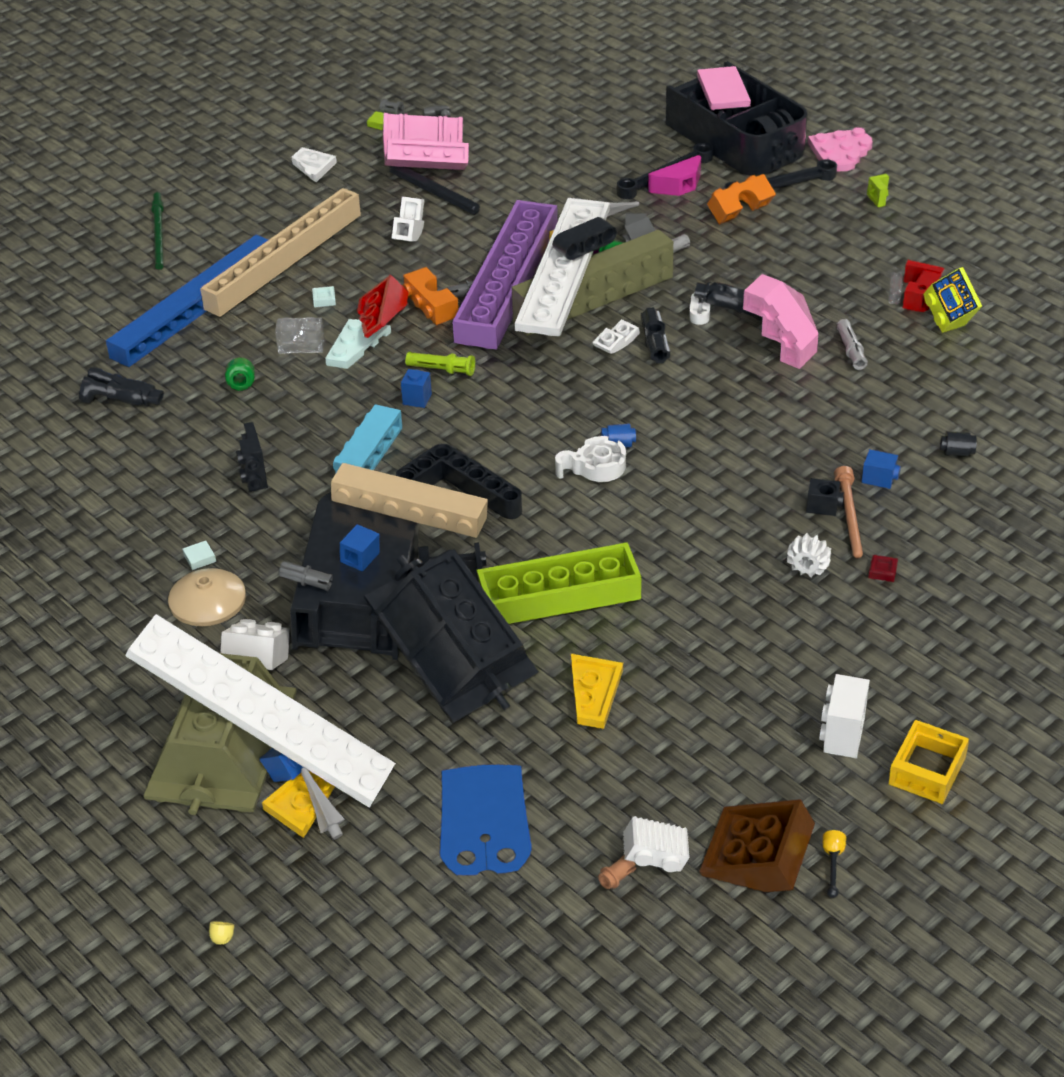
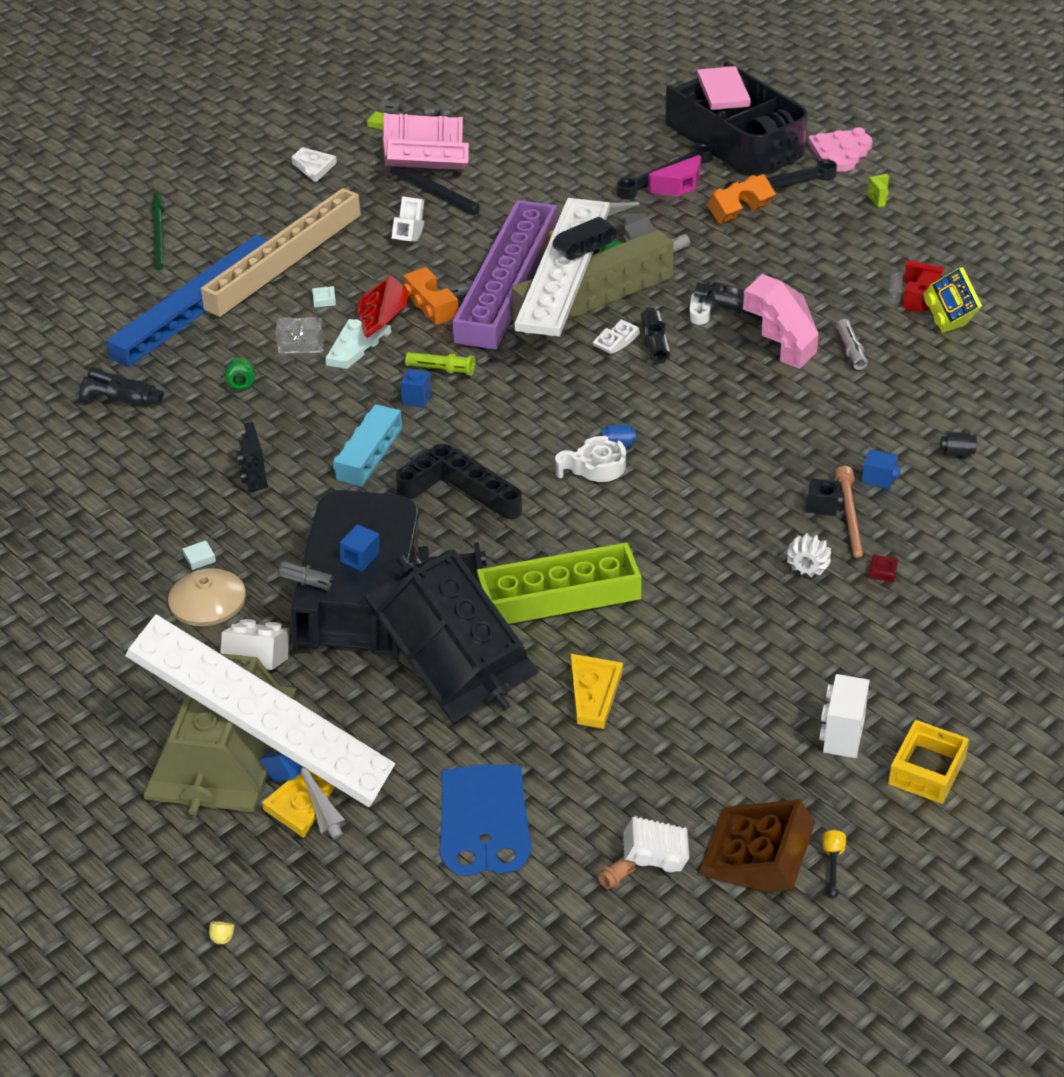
tan brick [331,463,488,538] -> none

